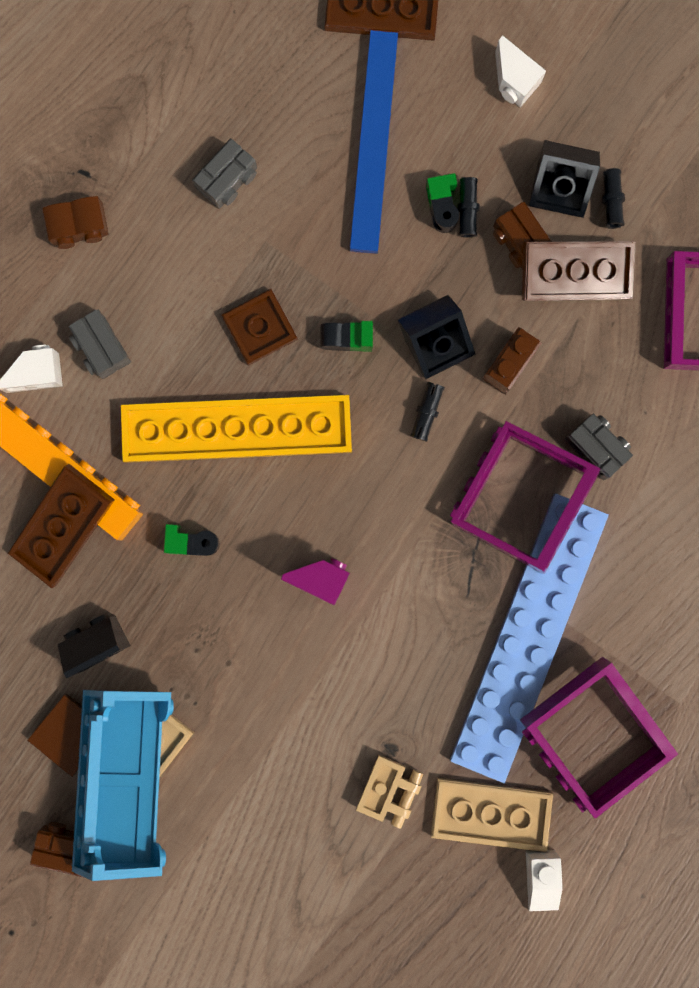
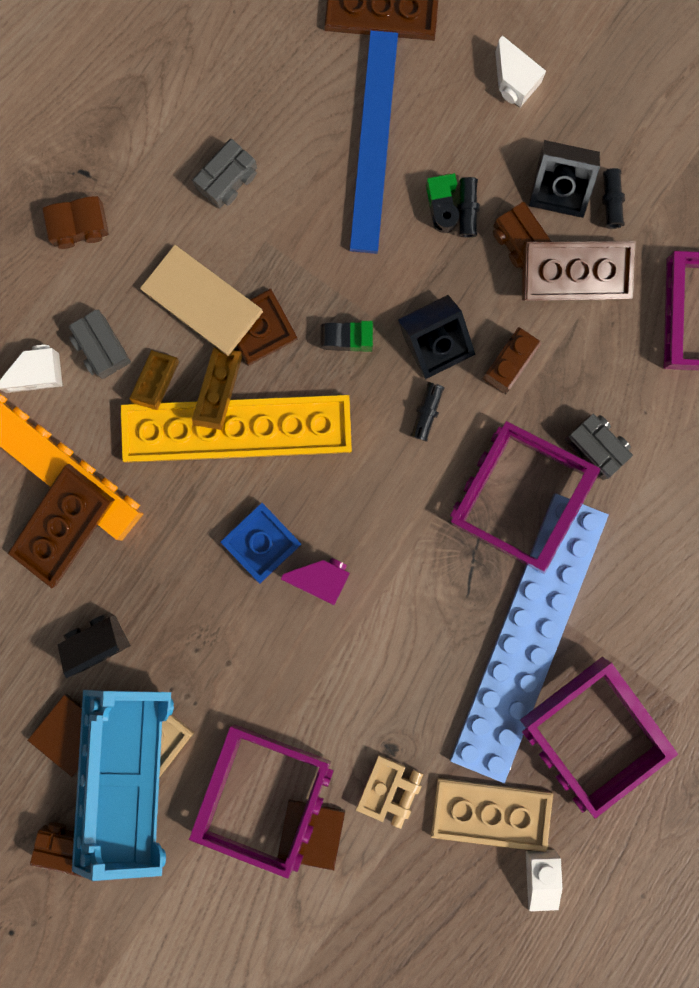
leg [164,524,220,556] -> none
none -> pearl gold plate [129,350,179,410]
none -> tan tile [140,245,263,356]
none -> magenta window [189,725,334,879]
none -> pearl gold plate [192,347,242,430]
none -> blue plate [221,503,302,584]
none -> reddish brown tile [277,799,345,871]

